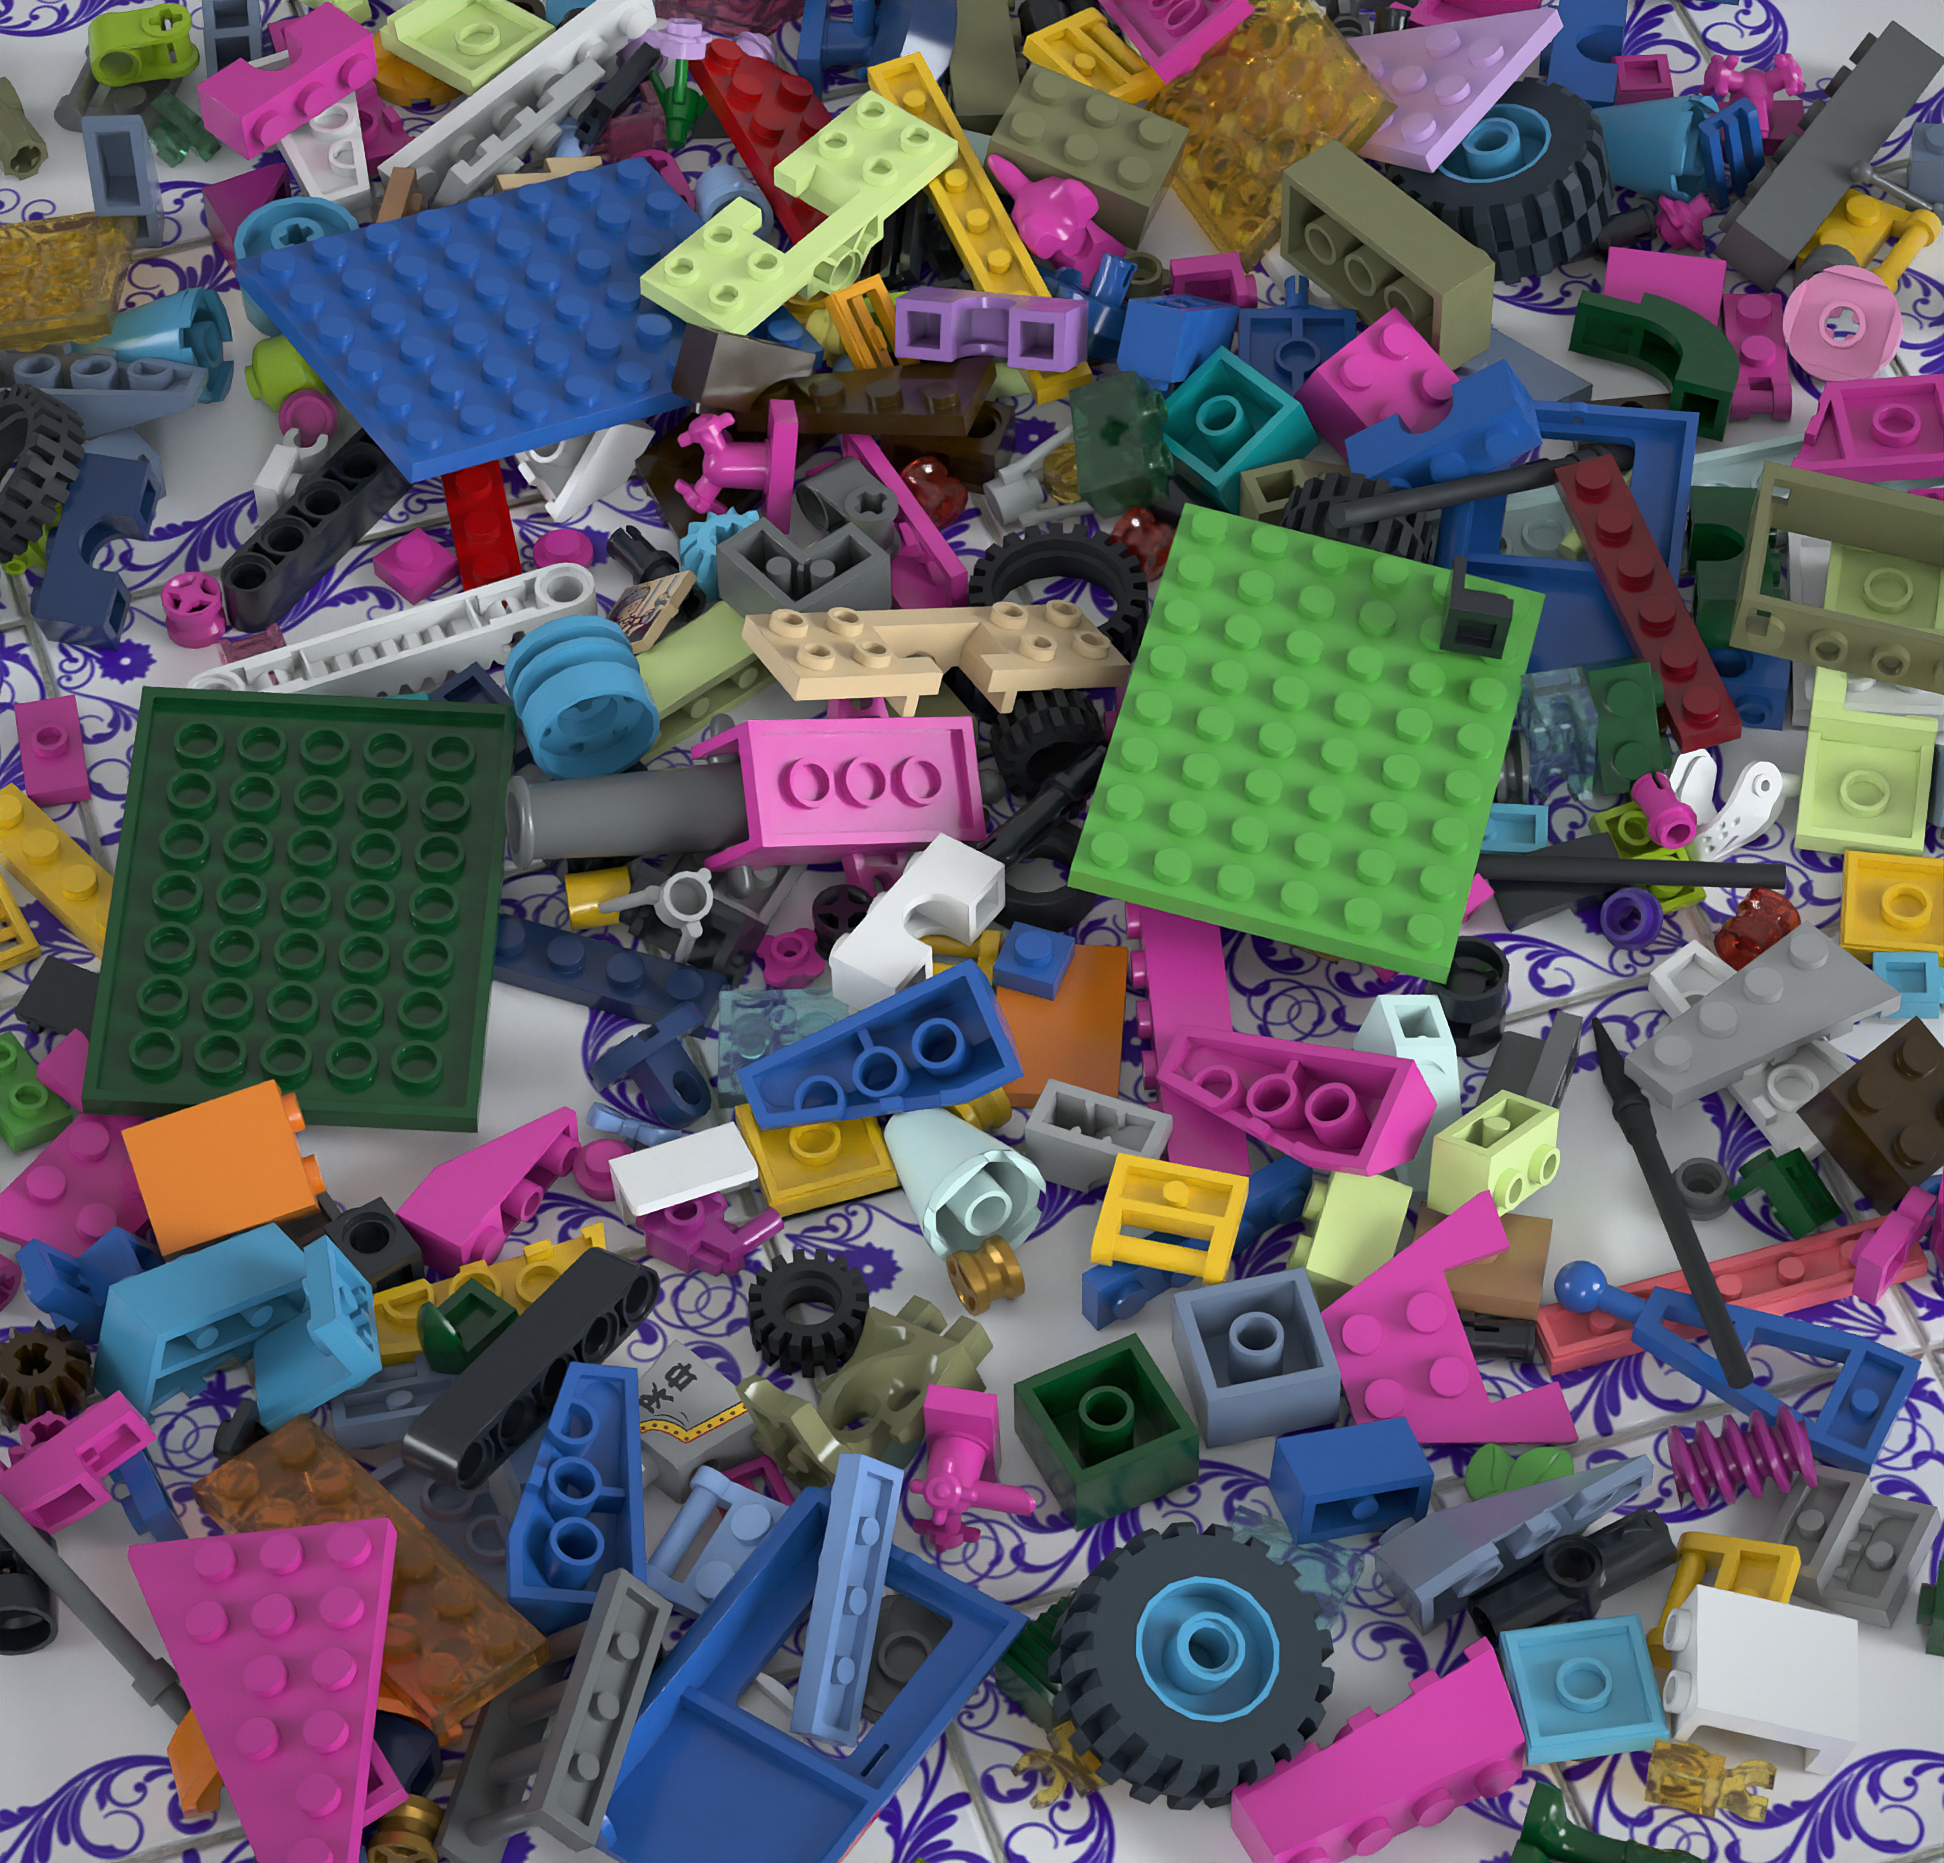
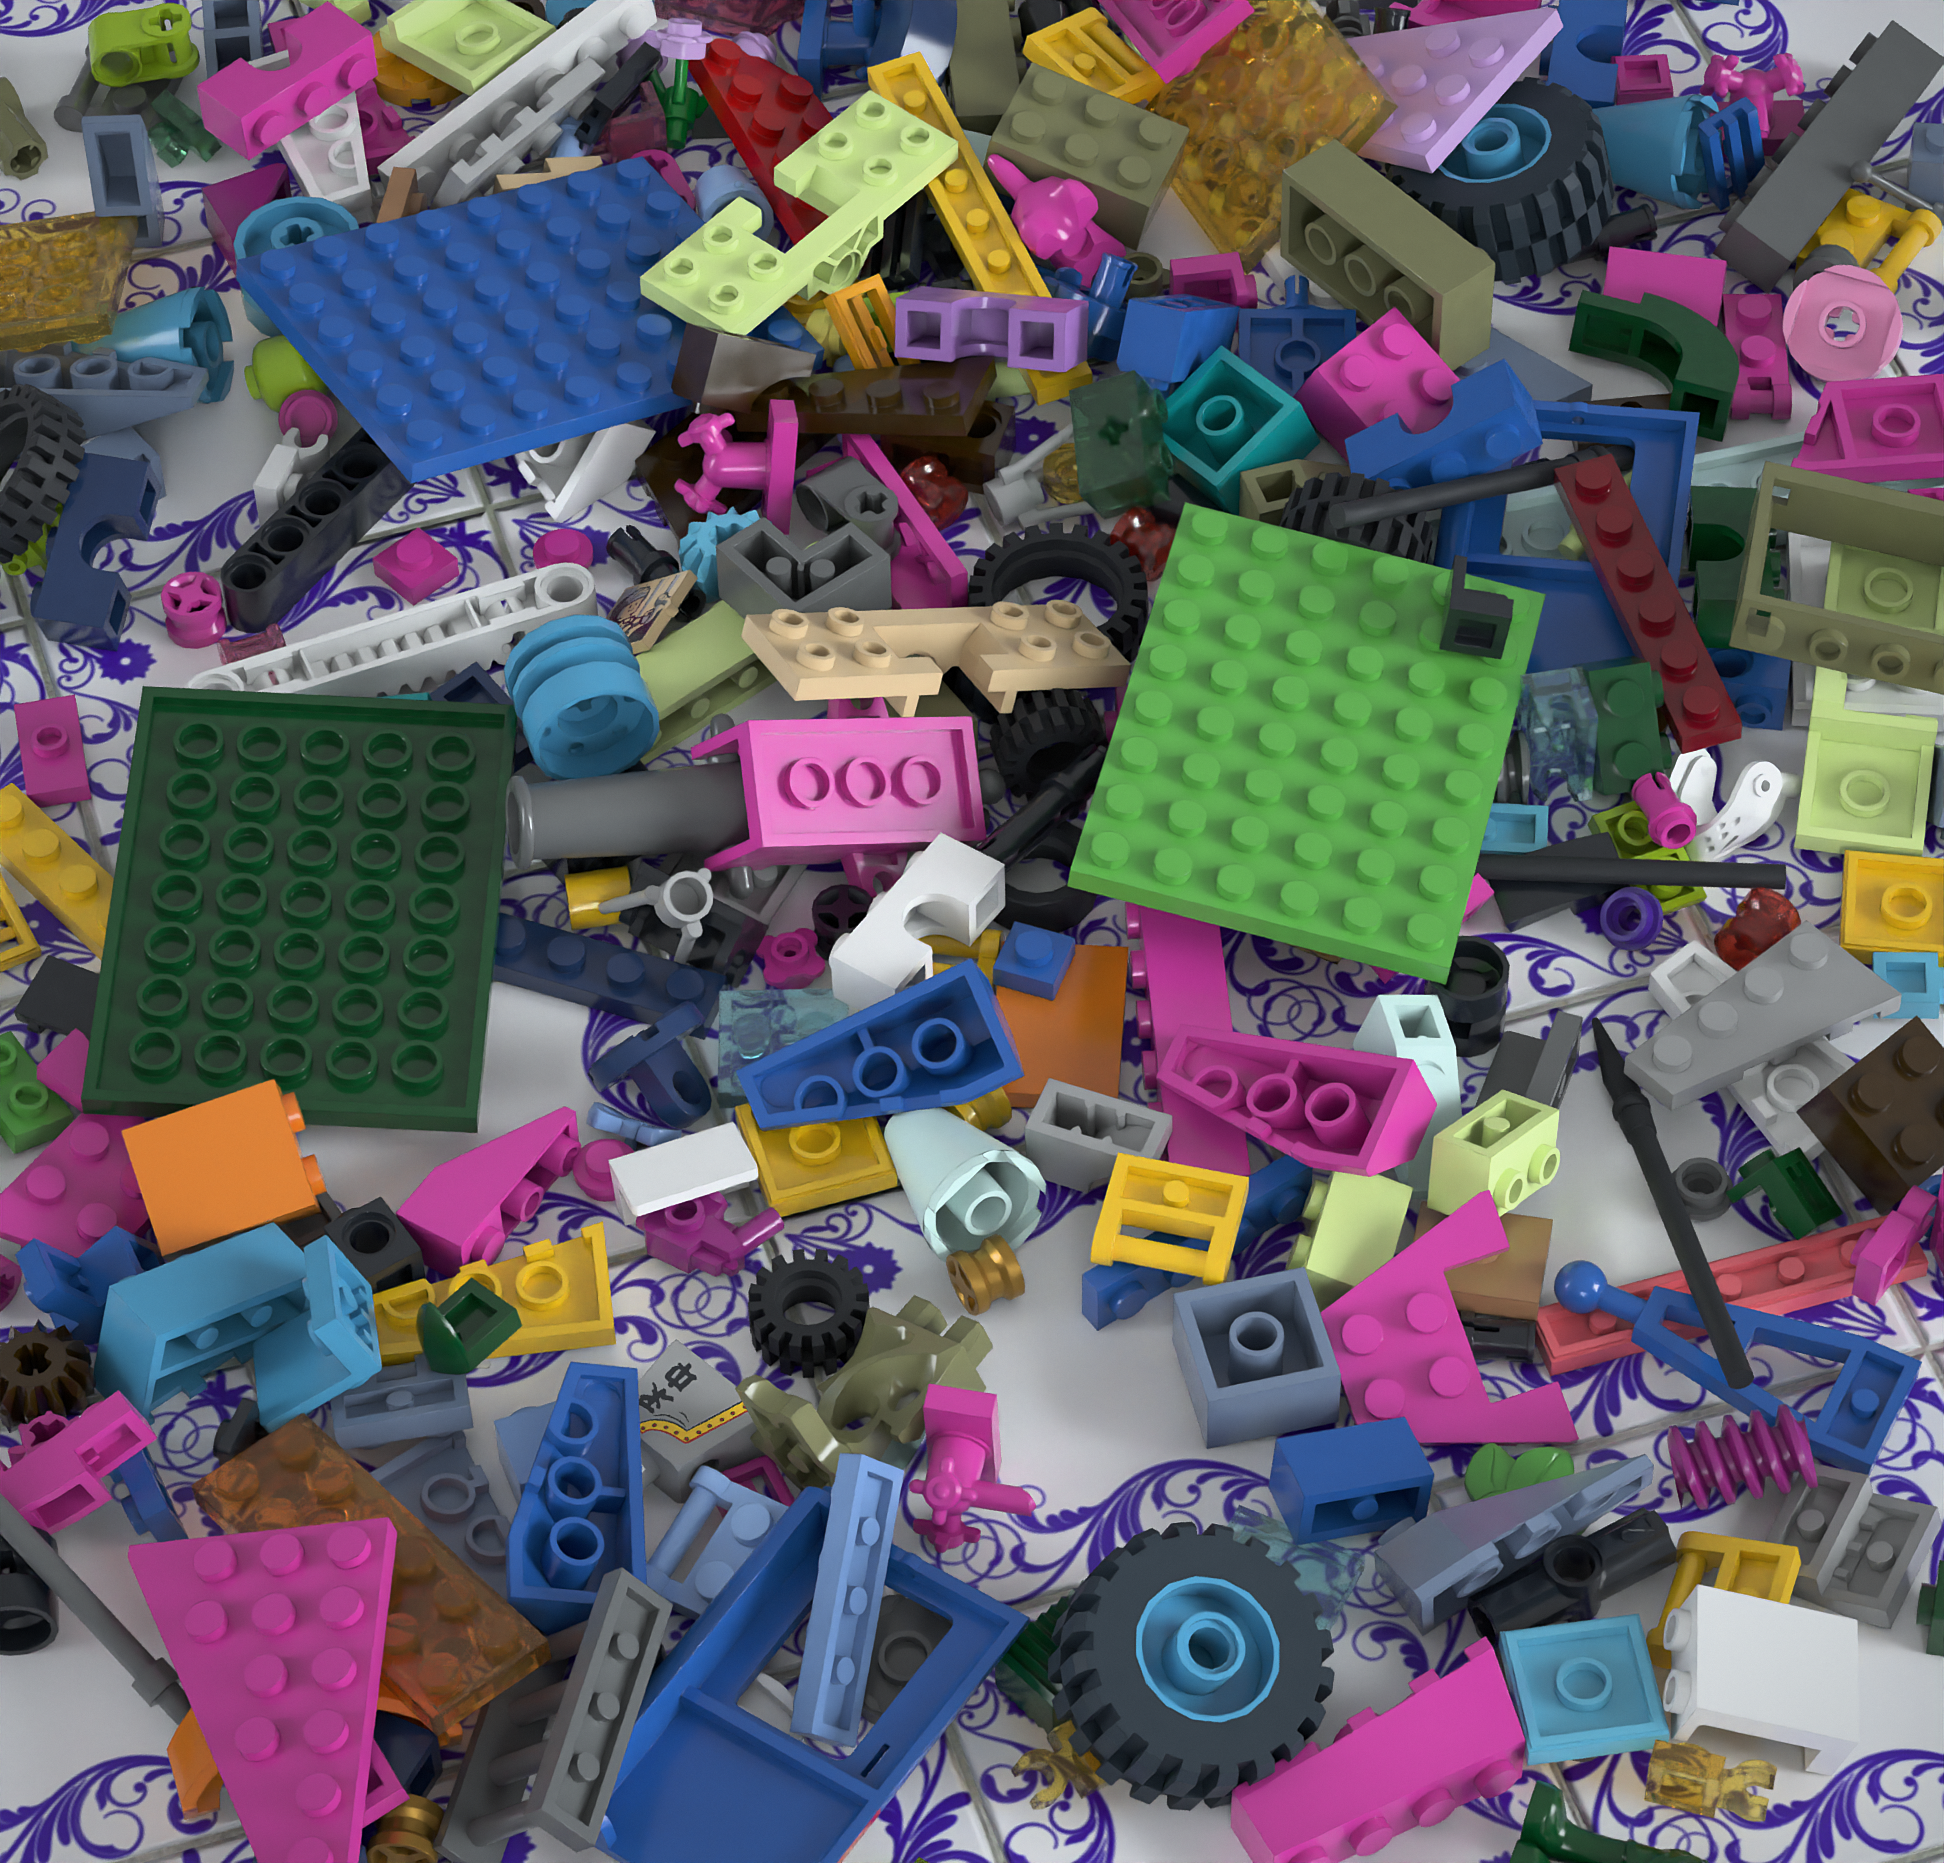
black beam [401,1247,660,1494] -> none
red plate [440,459,522,610] -> none
dark green brick [1013,1333,1200,1532] -> none
dark pink plant [1655,193,1715,252] -> none

